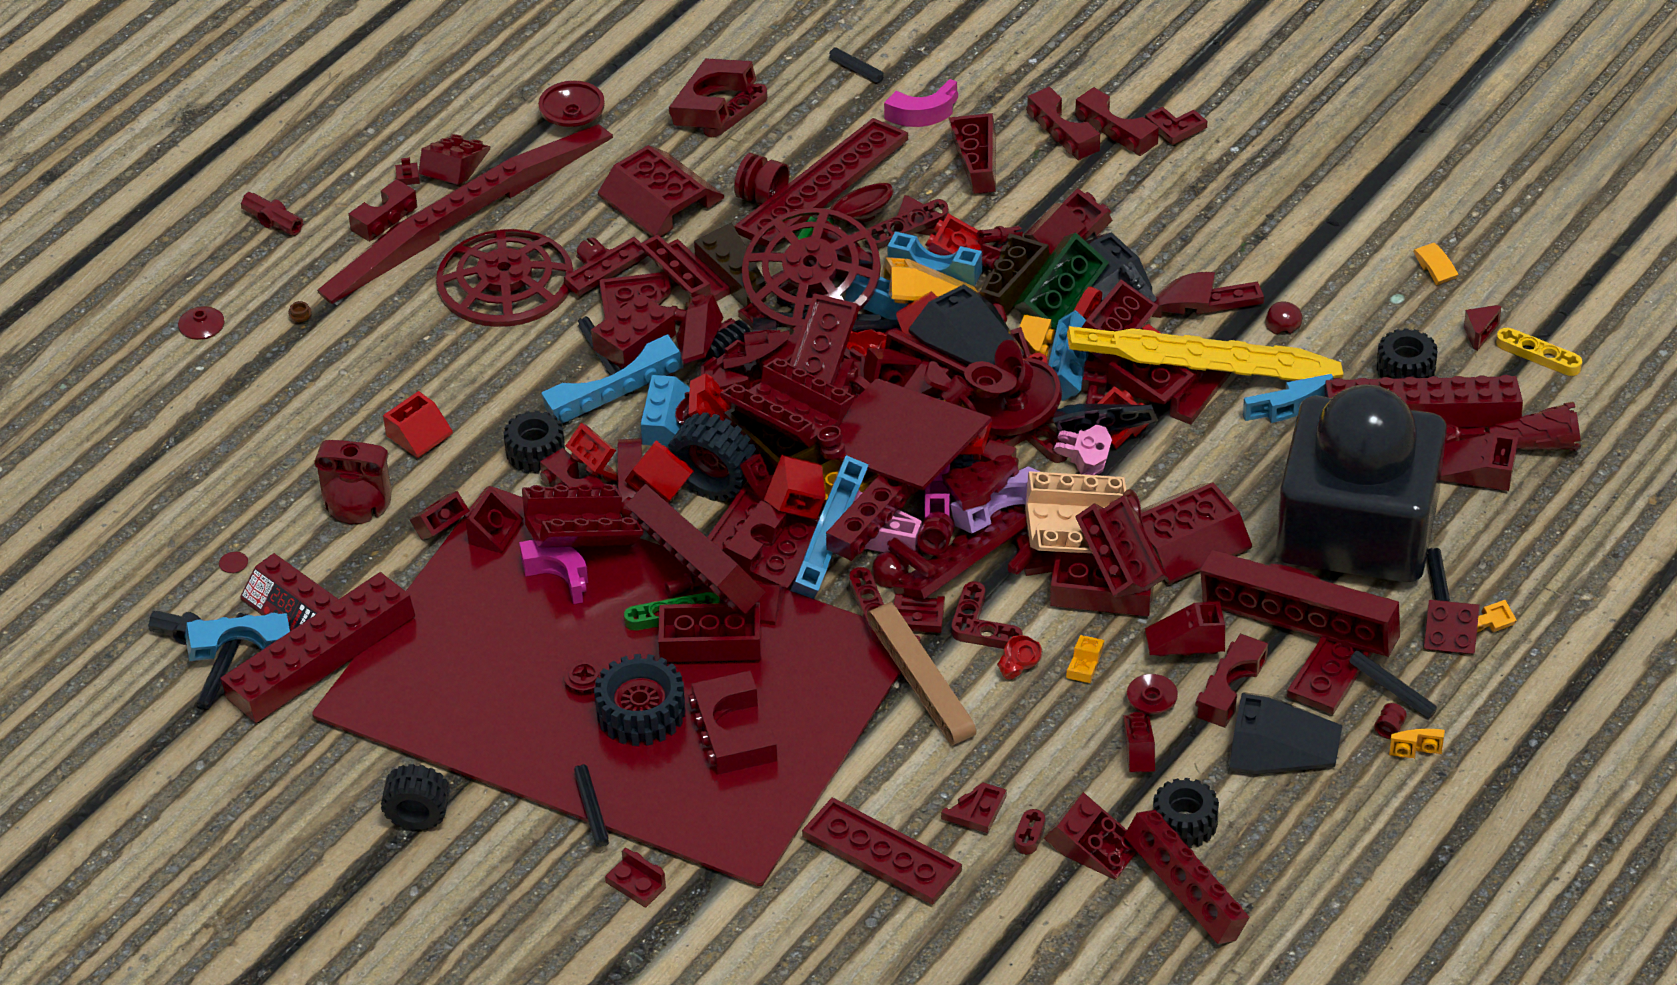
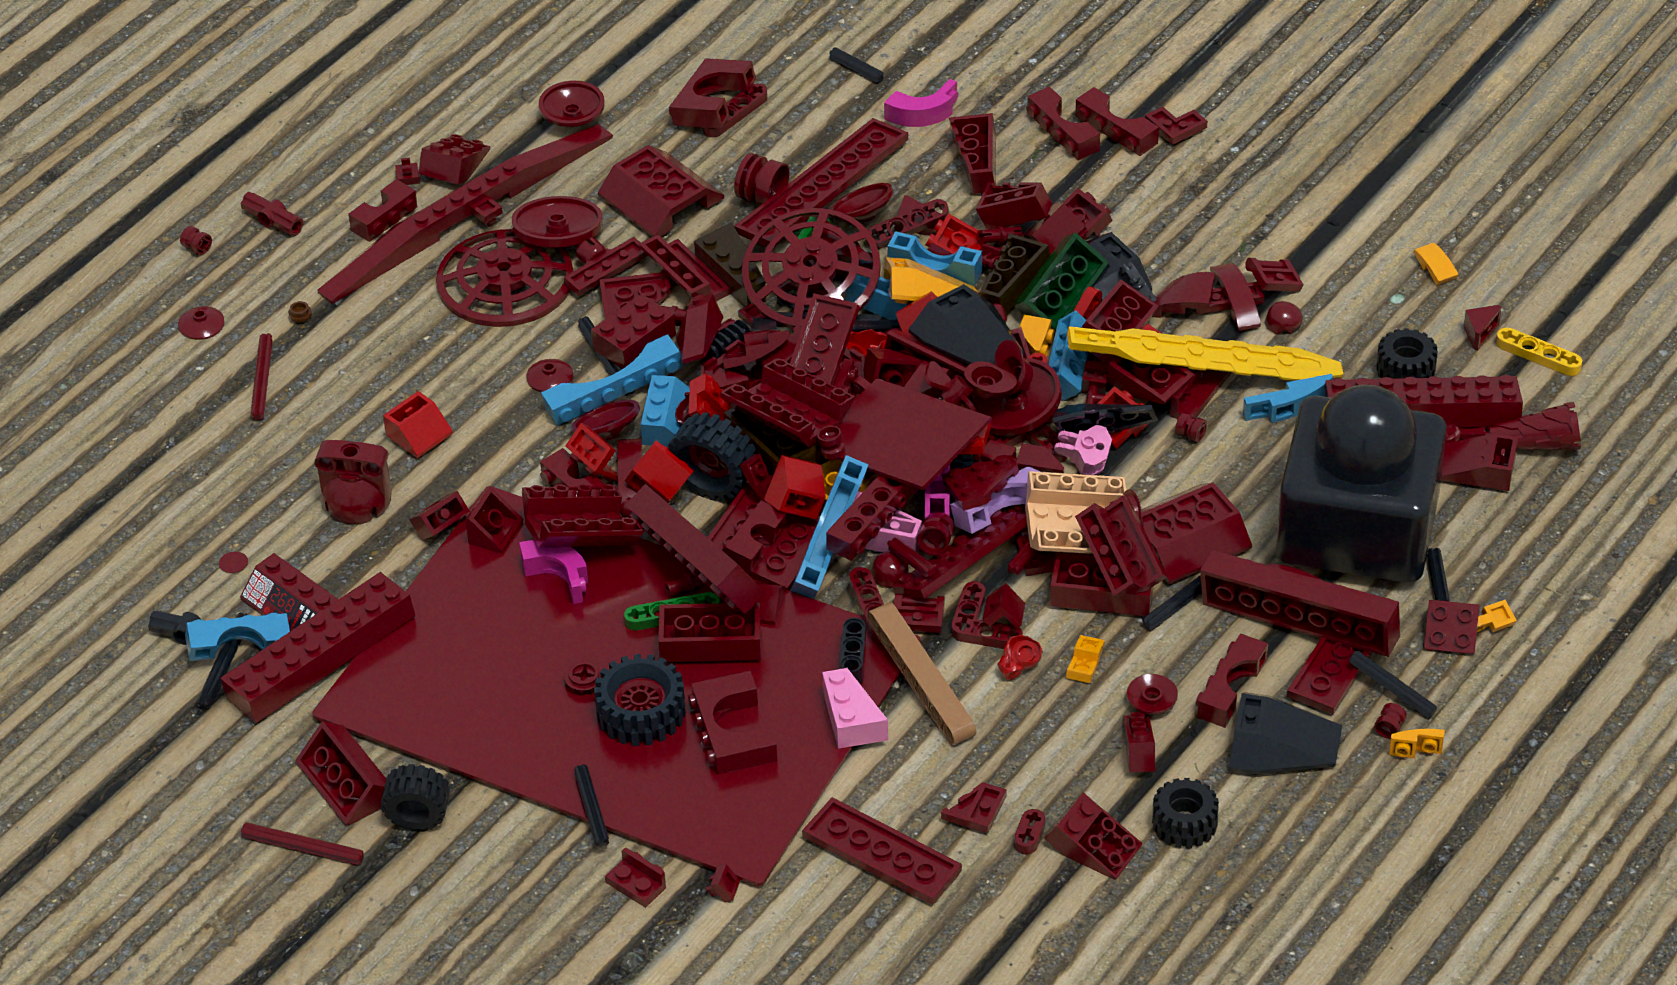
black tyre [504,410,565,473] -> none
dark red brick [1124,810,1250,944] -> none
dark red slope [1145,601,1225,657] -> none
none -> dark red wheel [180,226,212,255]
none -> dark red axle [241,822,364,865]
none -> dark red axle [250,333,273,420]
none -> dark red slope [295,721,386,825]
none -> dark red tile [470,196,503,227]
none -> dark red dish [512,196,603,247]
none -> dark red dish [526,359,573,392]
none -> dark red dish [571,400,640,440]
none -> dark red tile [706,864,740,902]
none -> bright pink wedge [822,668,888,749]
none -> black beam [840,617,866,685]
none -> dark red wedge [976,182,1052,230]
none -> dark red panel [983,583,1025,629]
none -> dark red slope [1016,443,1064,473]
none -> black axle [1142,575,1202,630]
none -> dark red wheel [1175,412,1207,442]
none -> dark red slope [1210,263,1261,331]
none -> dark red plate [1245,258,1304,292]

